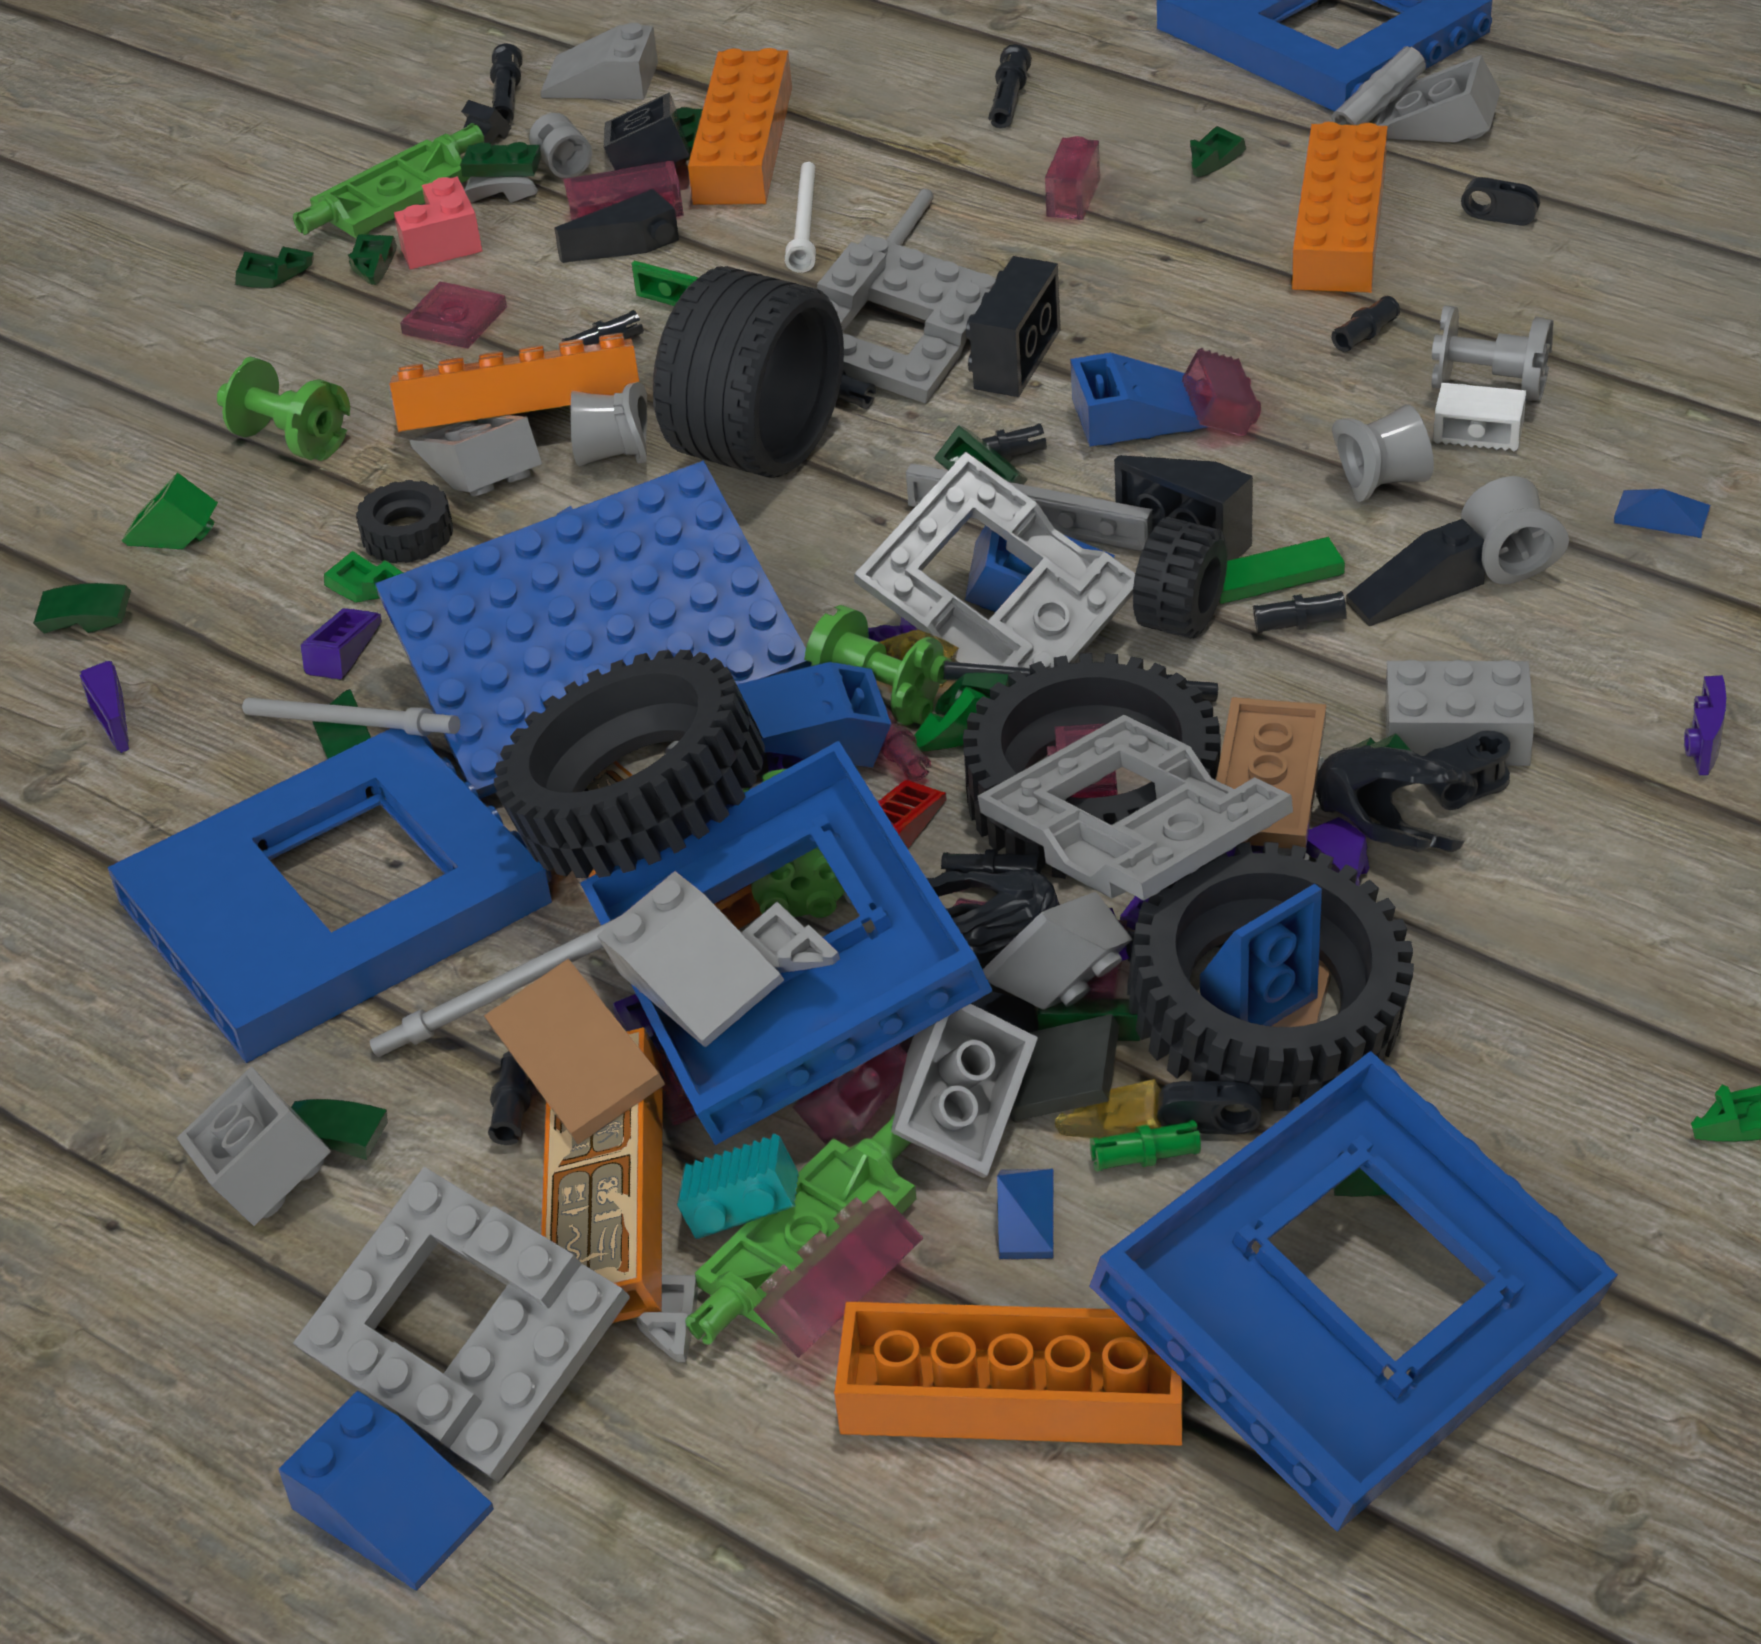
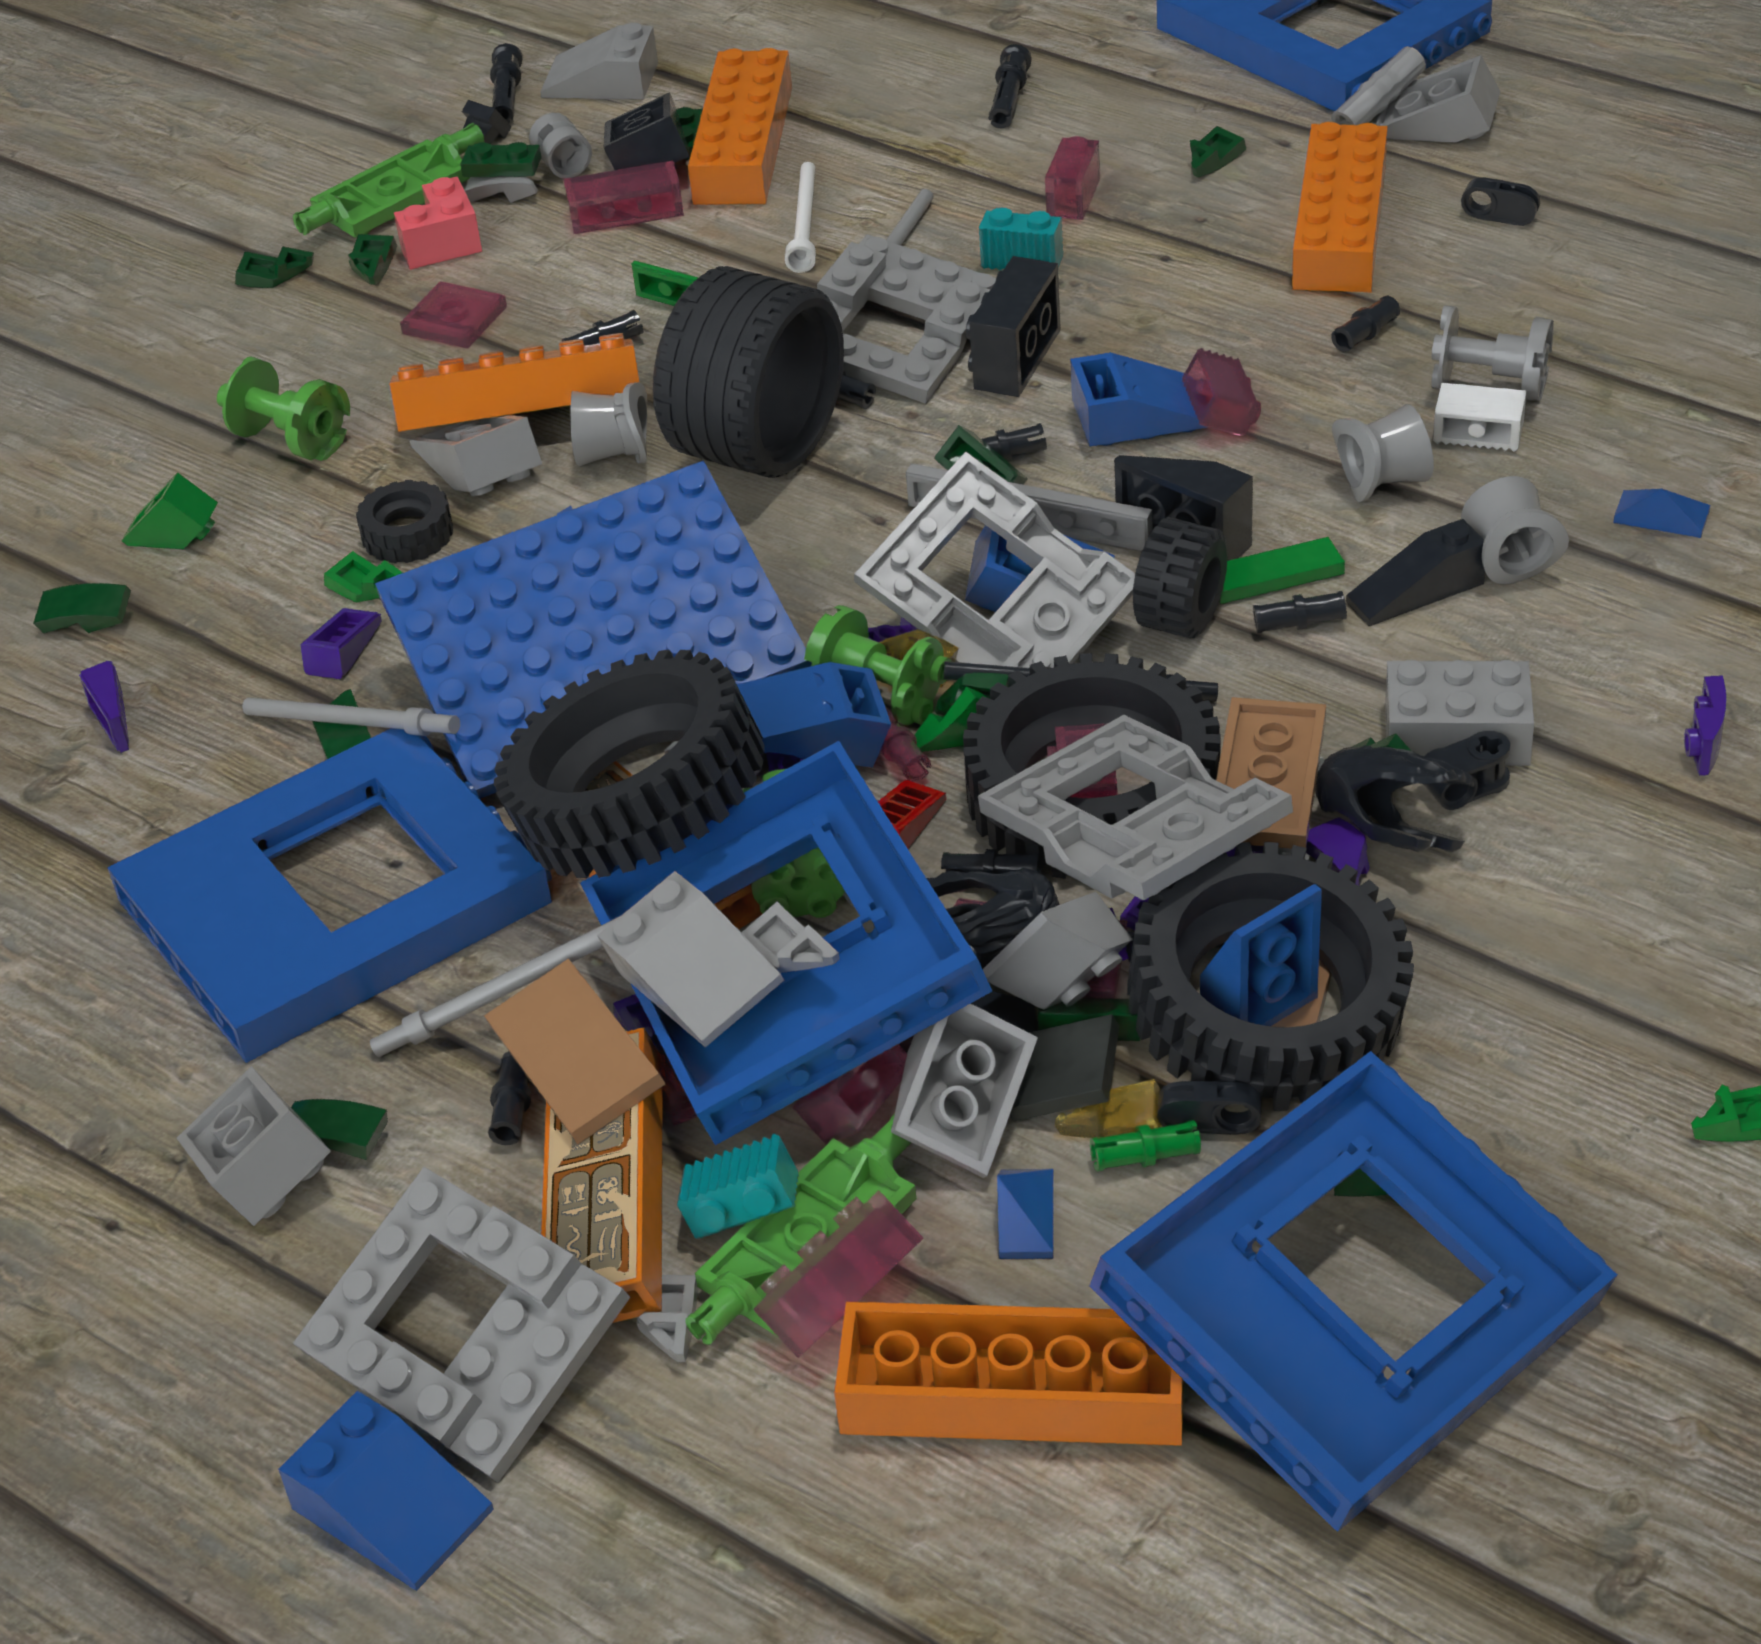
black slope [554,189,679,263] -> none
none -> teal brick [979,207,1064,270]

